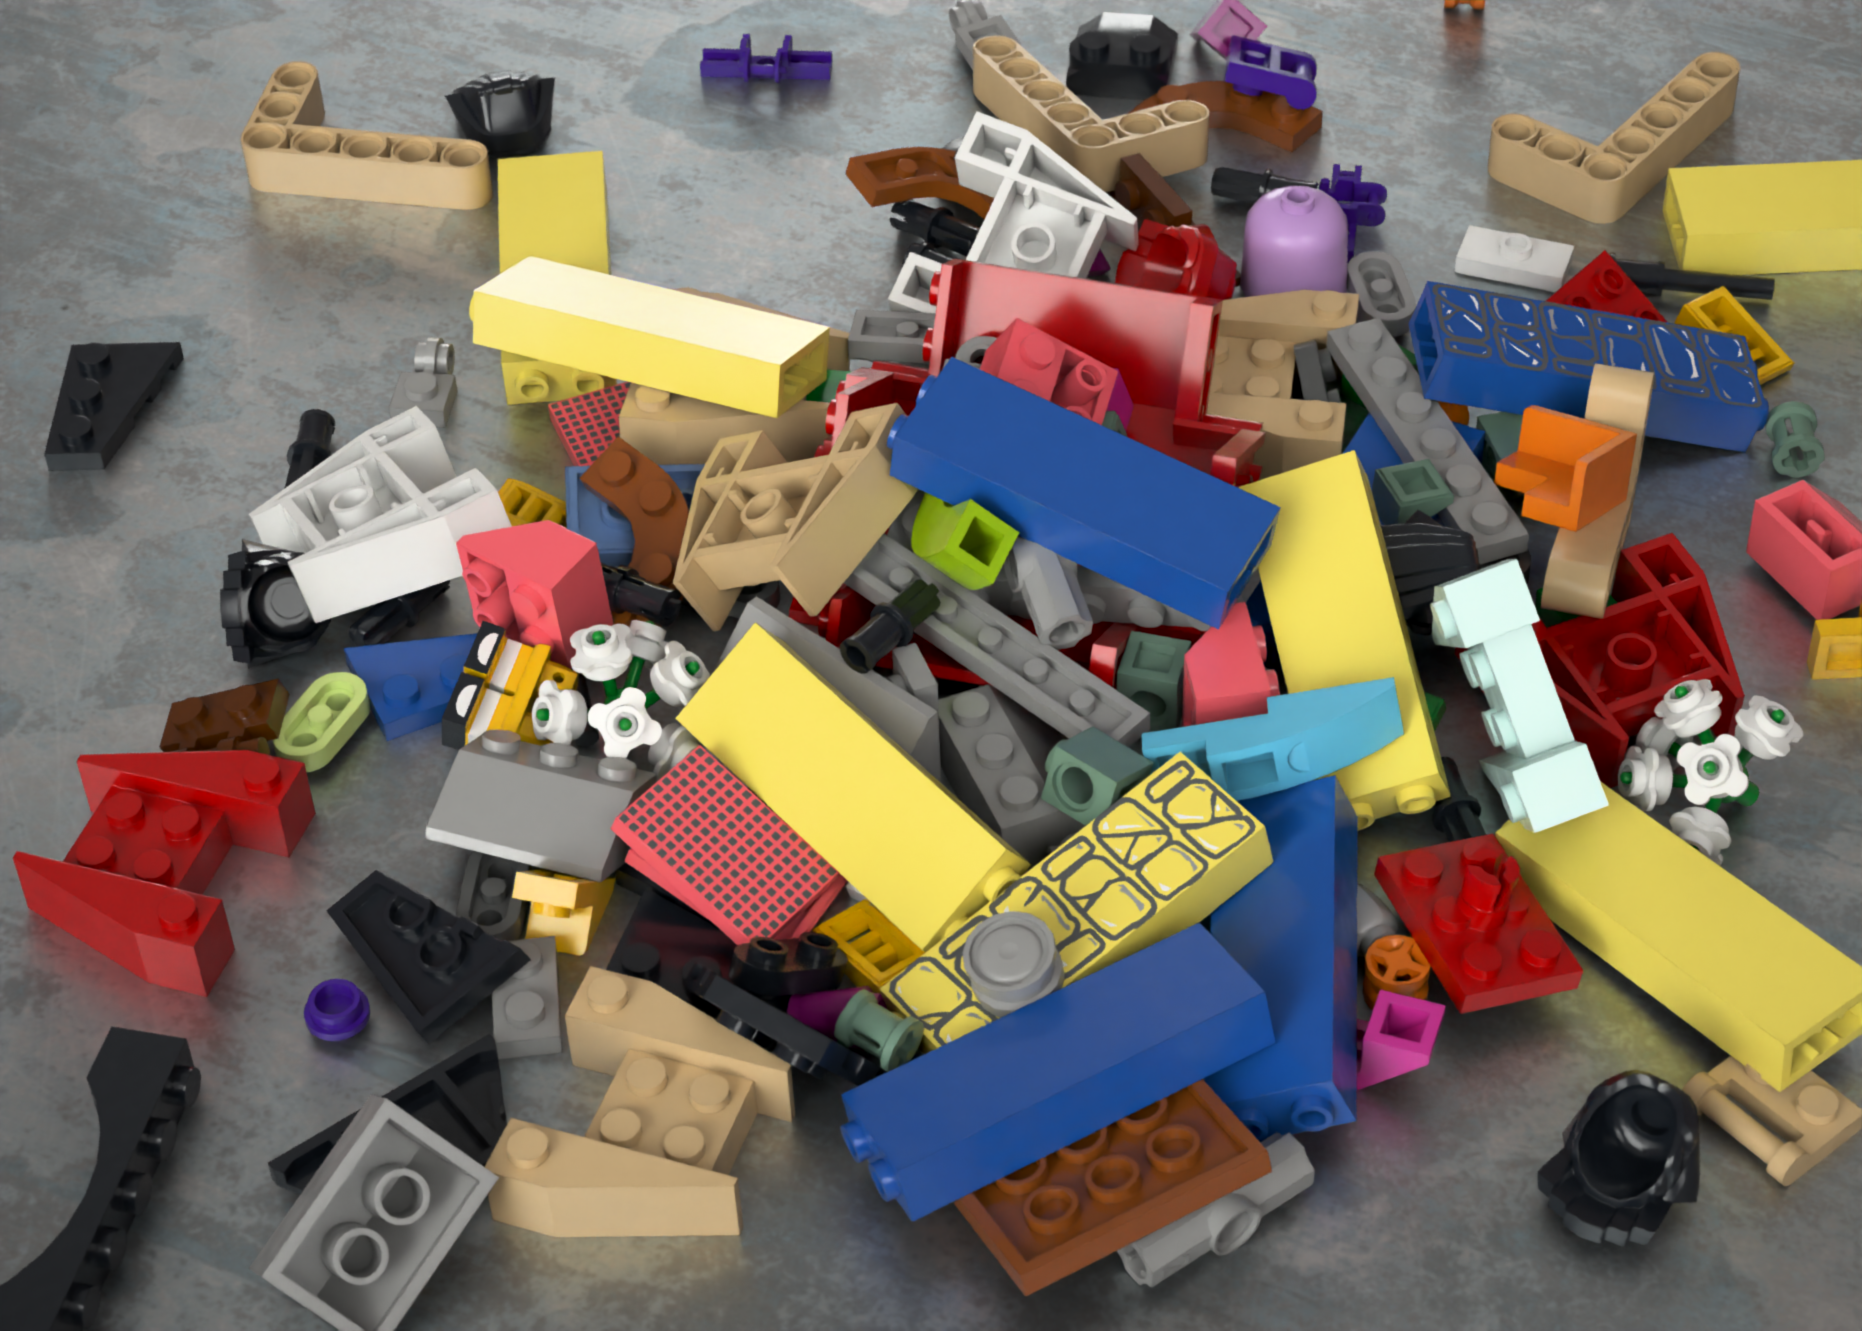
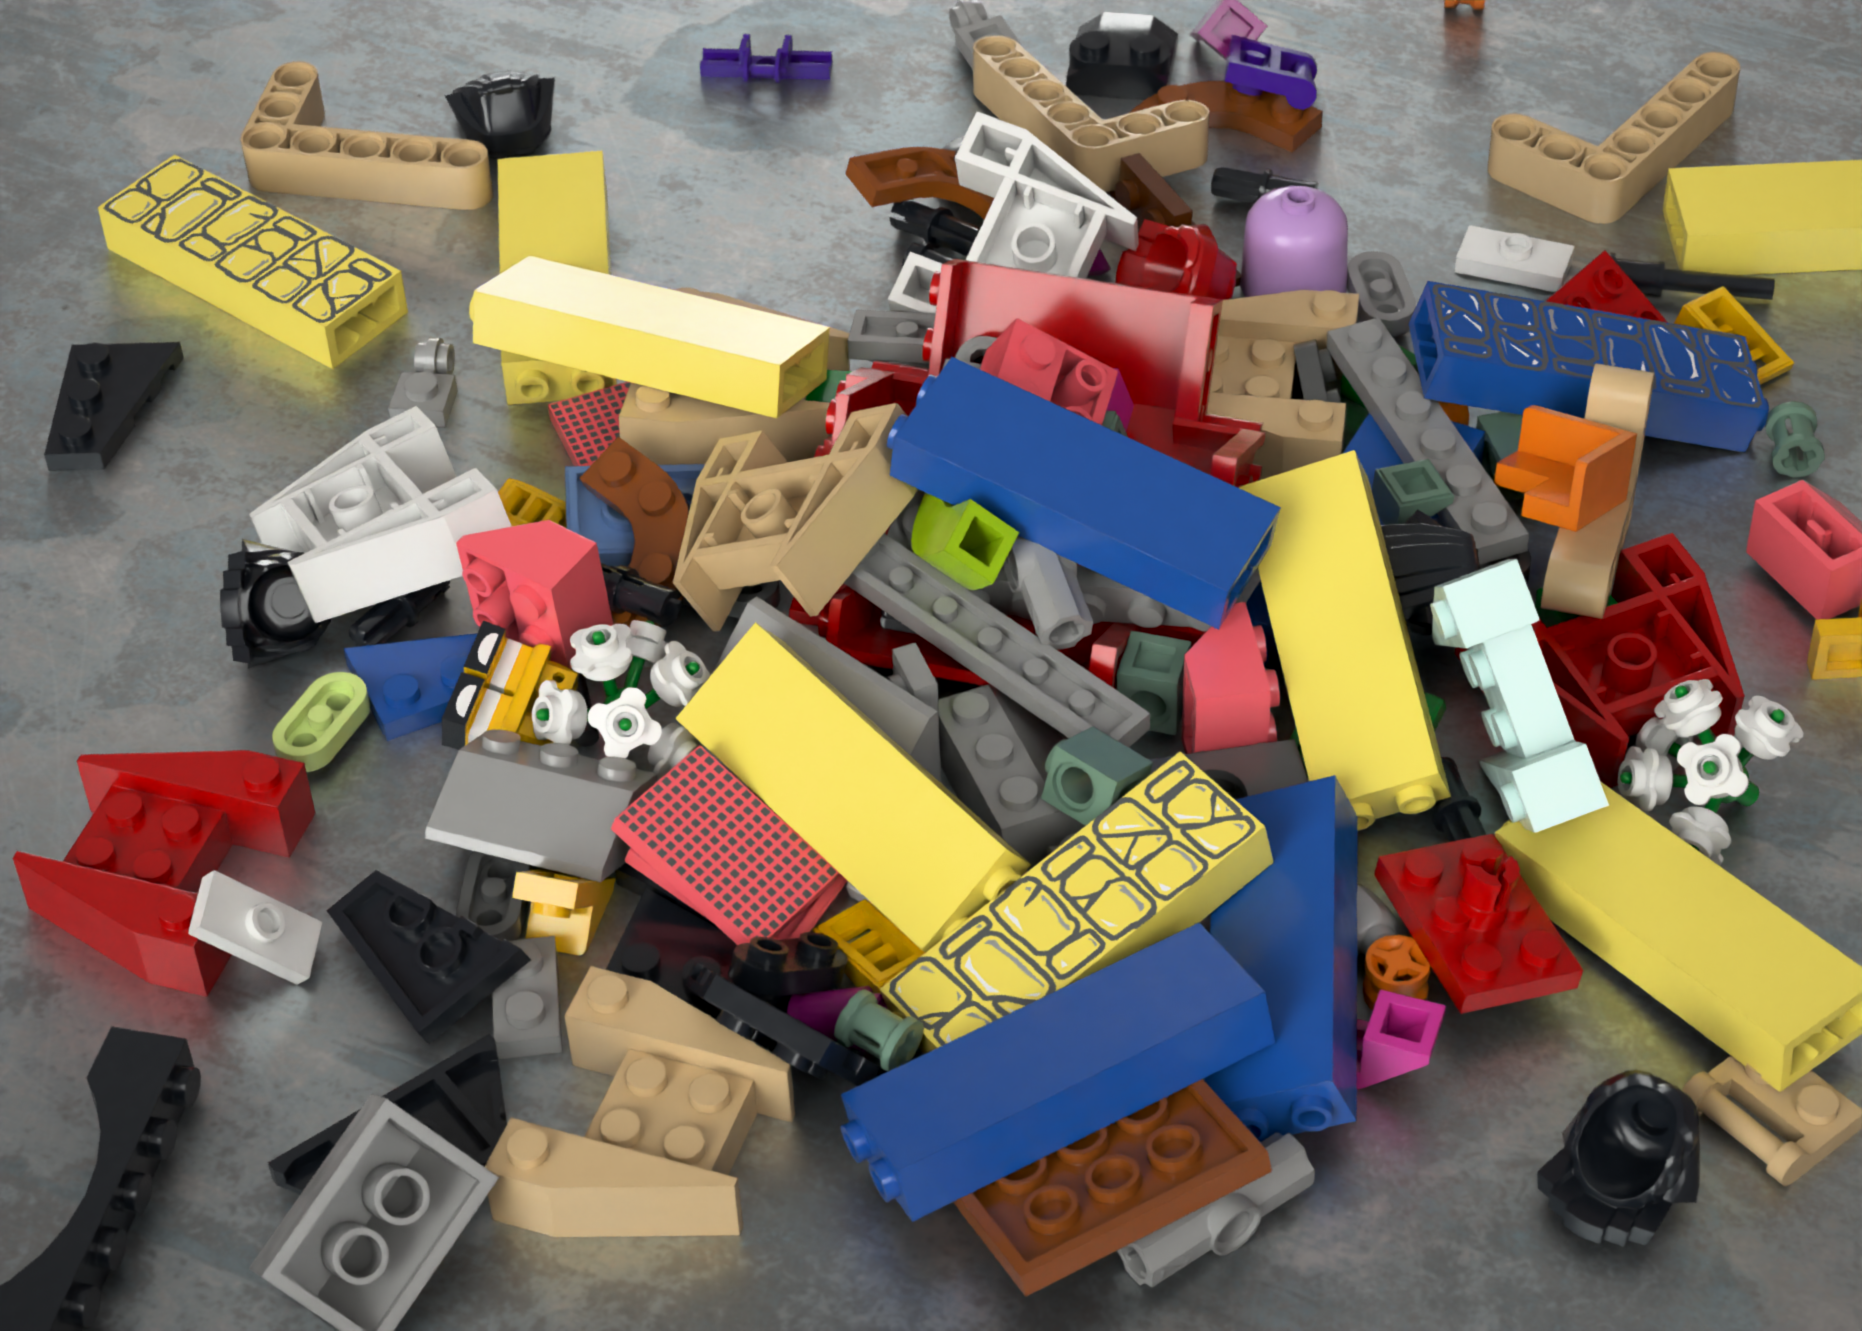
reddish brown plate [159,678,290,755] -> none
black axle [284,409,336,489] -> none
dark purple plate [304,979,371,1041] -> none
black axle [840,579,941,674] -> none
light grey wheel [962,911,1065,1018] -> none
medium azure slope [1141,677,1404,801] -> none
dark purple piece [1319,164,1387,263] -> none
none -> light yellow brick [98,154,408,369]
none -> white plate [188,870,322,985]

